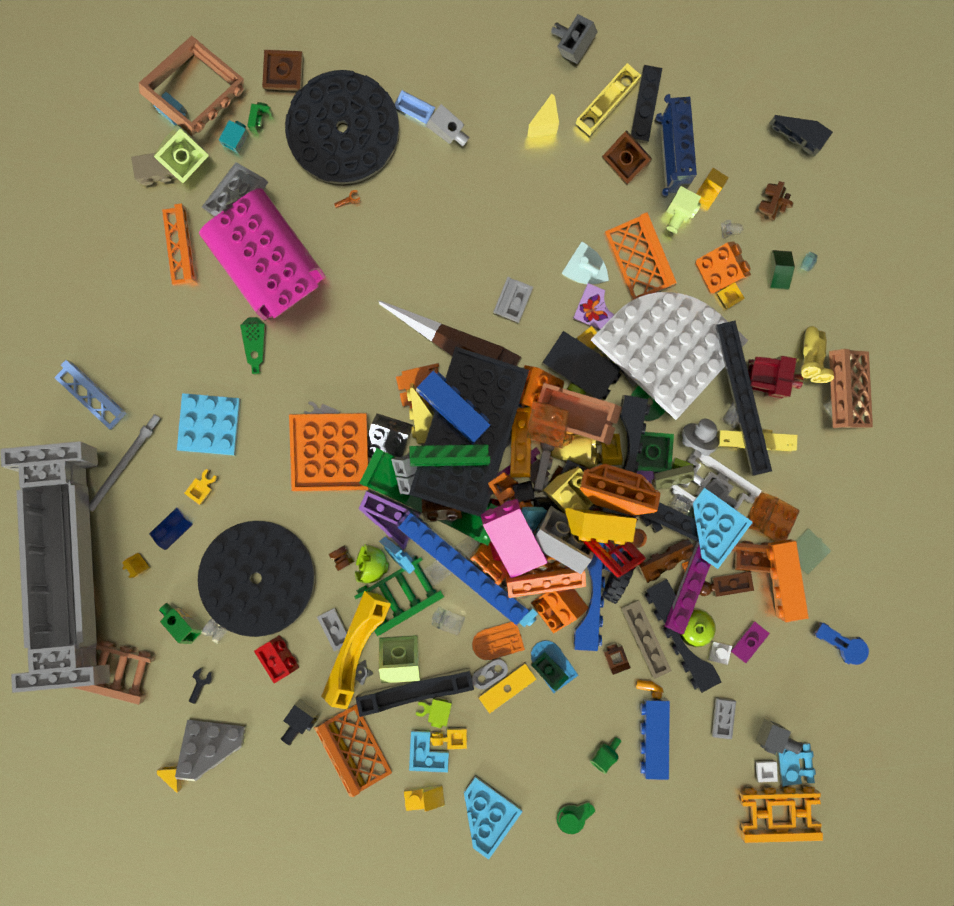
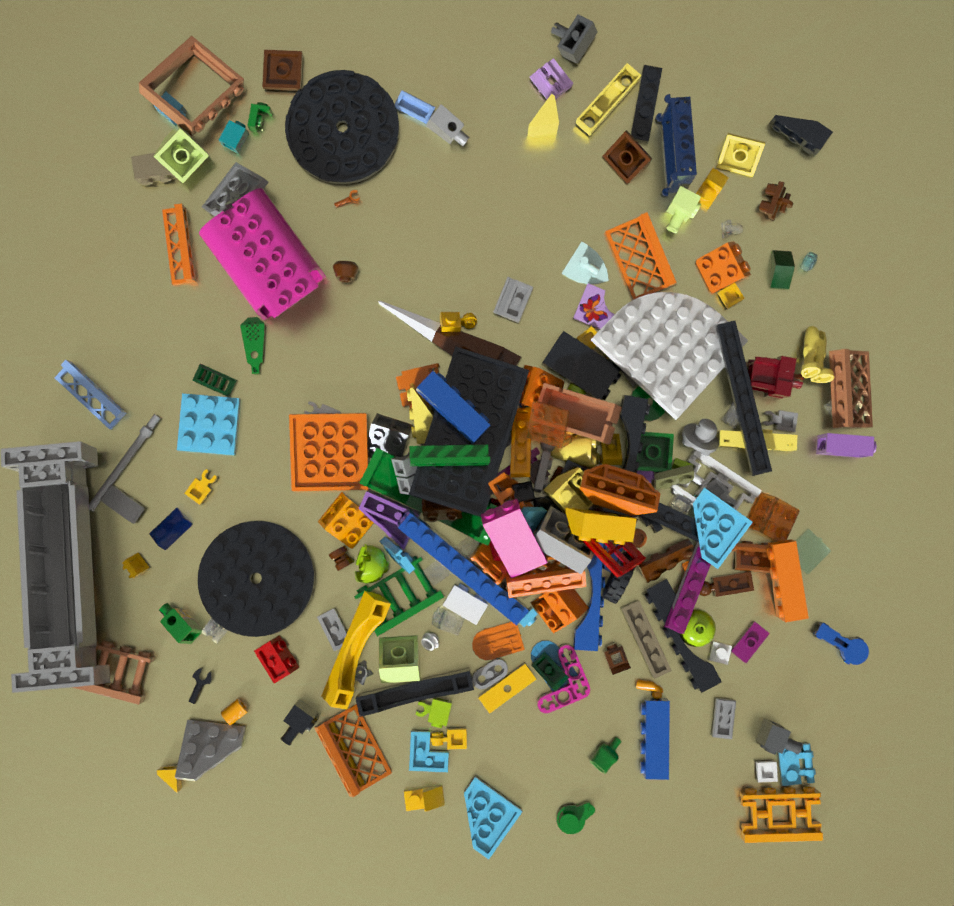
none -> light grey slope [101,485,145,524]
none -> dark green slope [192,363,237,397]
none -> light orange piece [221,698,248,725]
none -> light orange bracket [318,492,374,549]
none -> reddish brown cone [333,261,359,282]
none -> white plate [421,633,439,651]
none -> yellow plate [440,312,477,332]
none -> white brick [443,584,488,625]
none -> lavender piece [530,58,573,99]
none -> dark pink beam [537,644,591,713]
none -> light yellow slope [716,133,765,177]
none -> light grey plate [762,410,798,433]
none -> medium lavender window [816,433,877,458]

